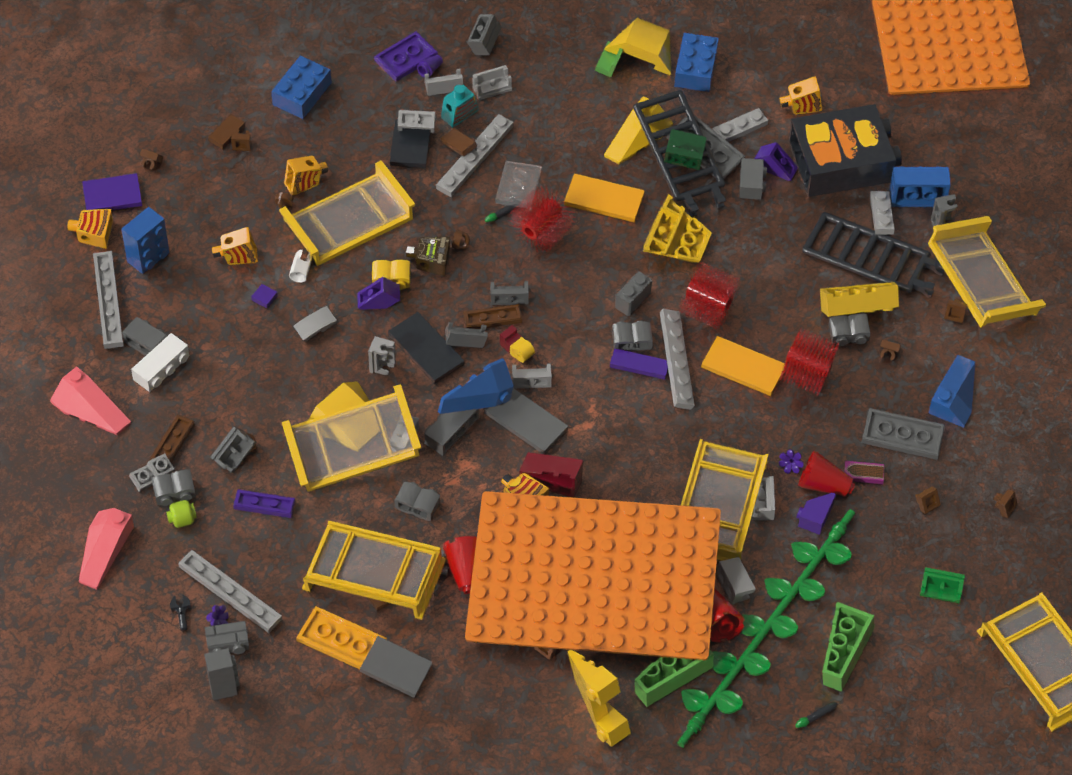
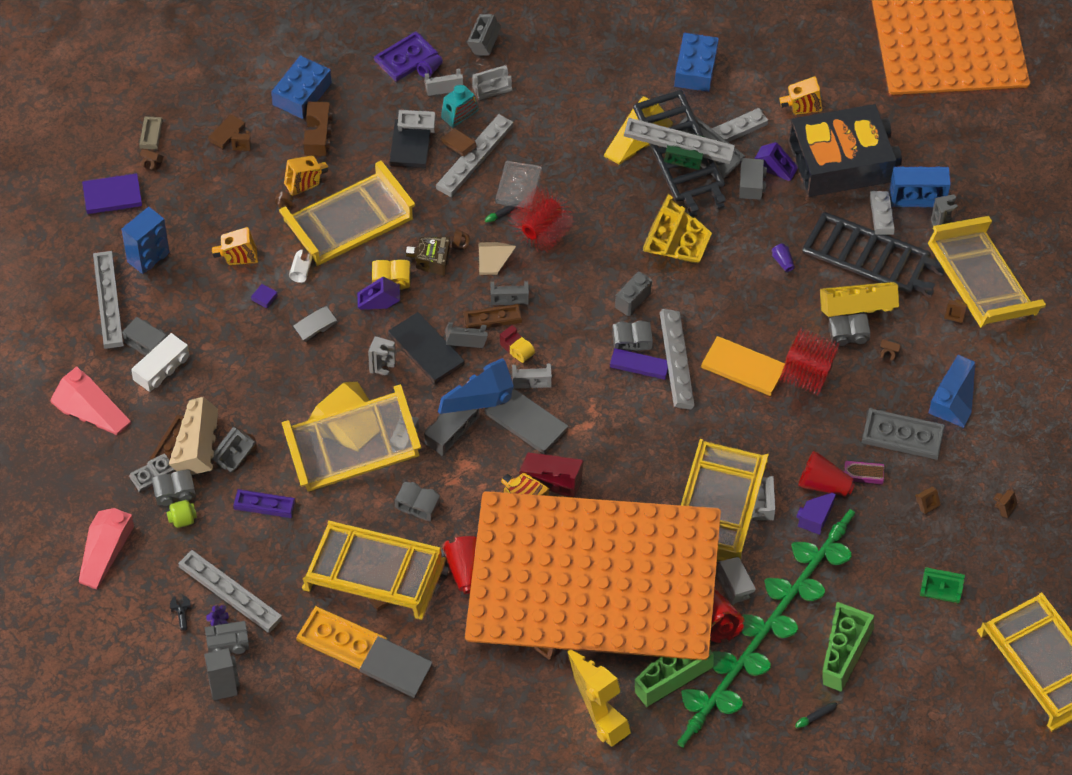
light orange torso [68,209,113,249] -> none
light orange tile [564,174,645,222] -> none
bright green panel [595,41,623,77] -> none
yellow wedge [604,18,671,75] -> none
red piece [678,263,741,328] -> none
dark purple plant [779,449,804,474] -> none
none -> dark tan tile [139,116,163,150]
none -> tan wedge [169,397,218,475]
none -> reddish brown arch [303,102,333,156]
none -> tan slope [479,242,516,275]
none -> light grey plate [624,118,735,164]
none -> dark purple cone [772,243,795,272]

